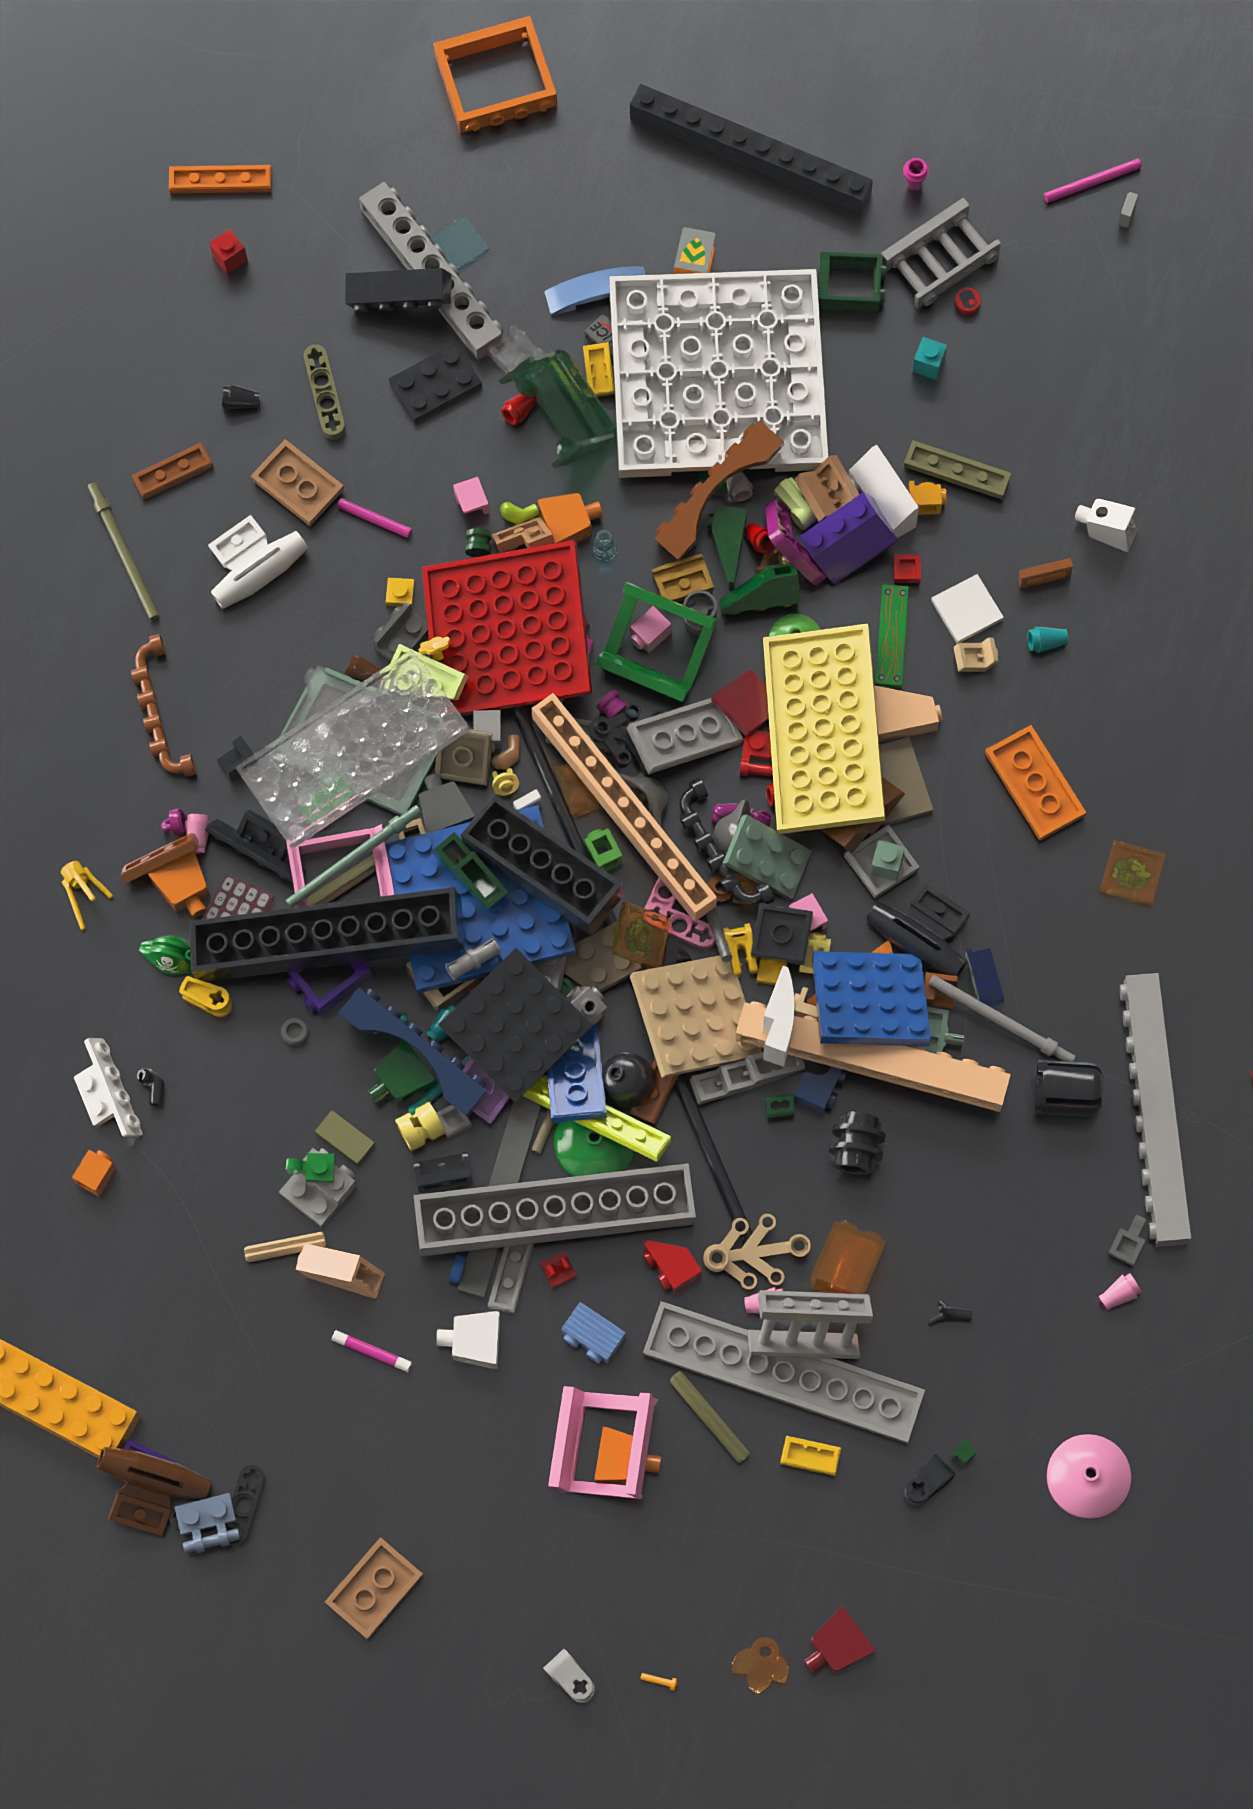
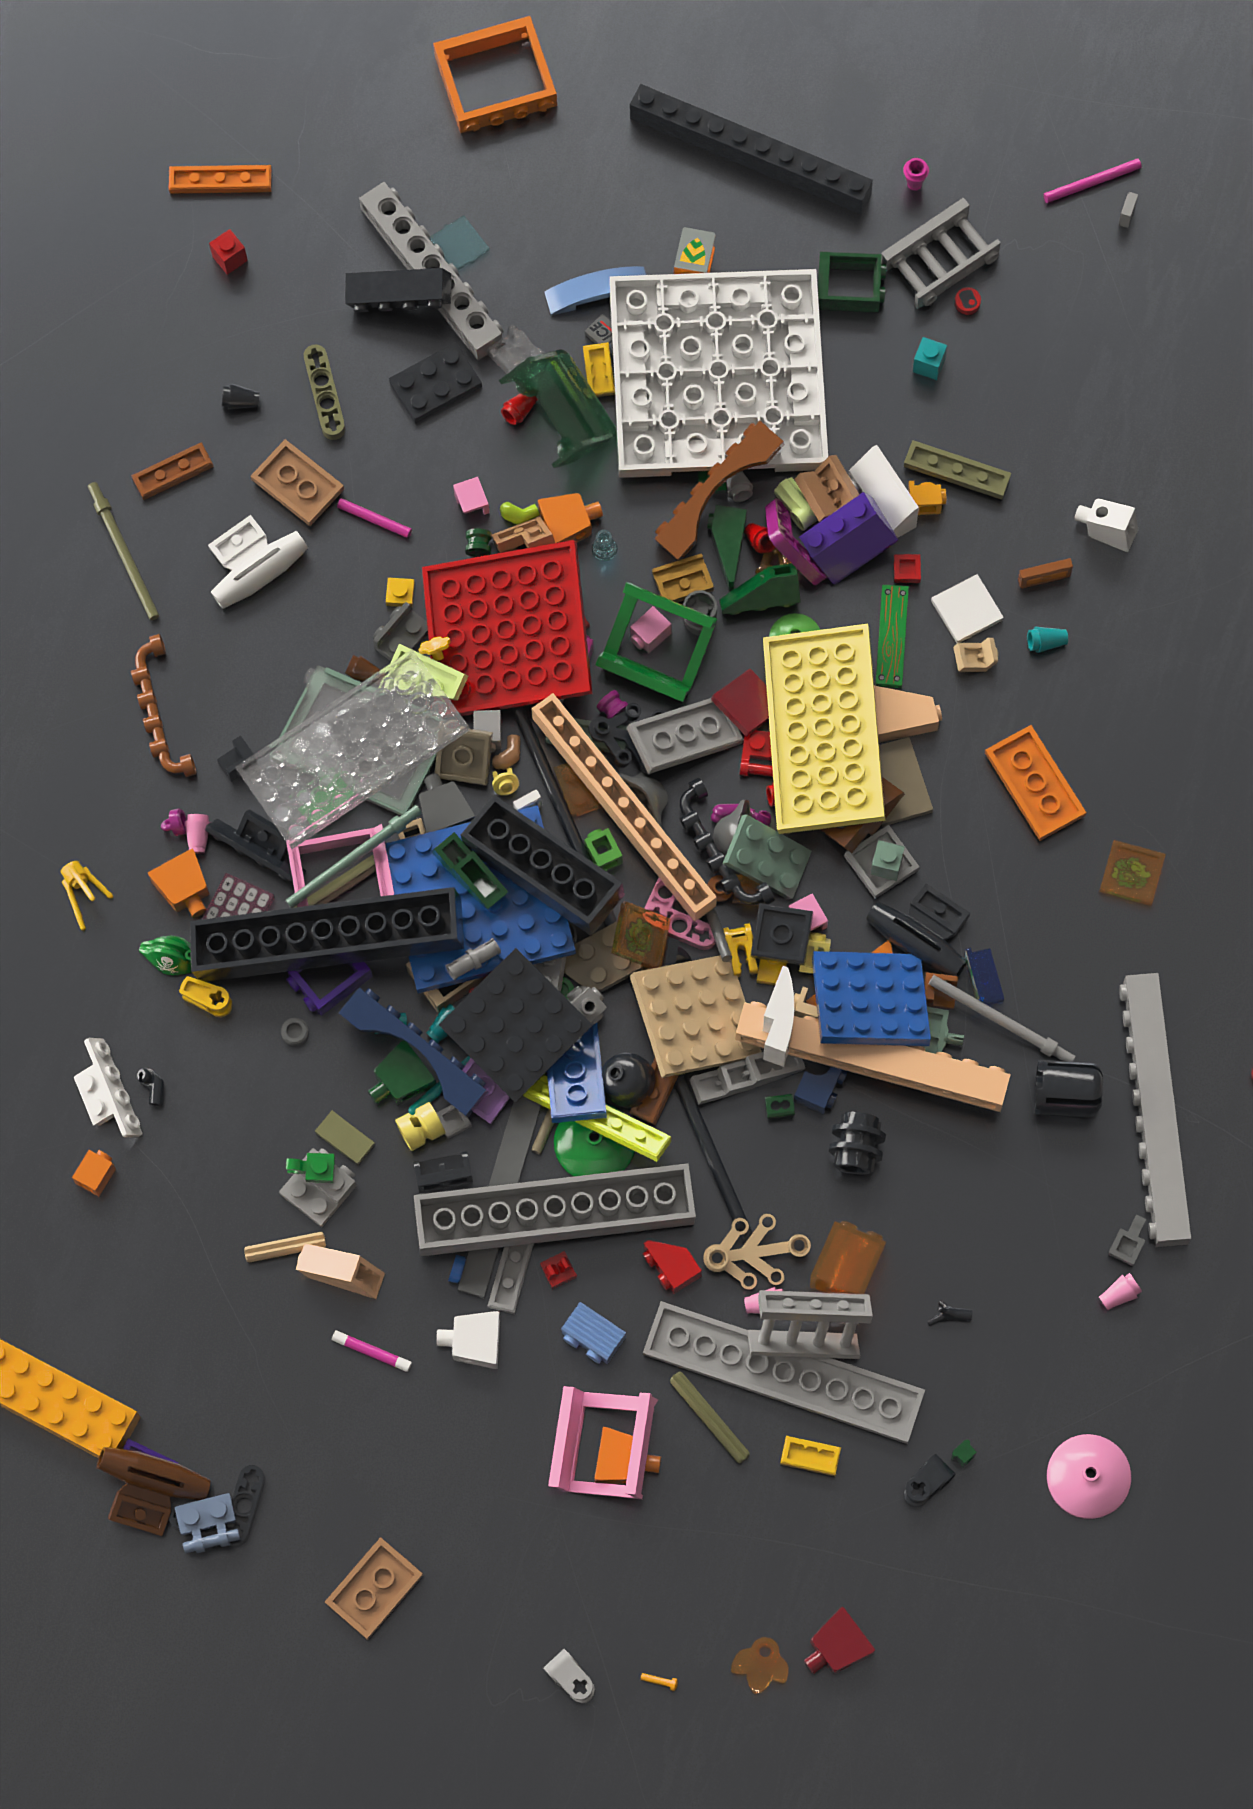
dark orange tile [121,833,198,884] -> none

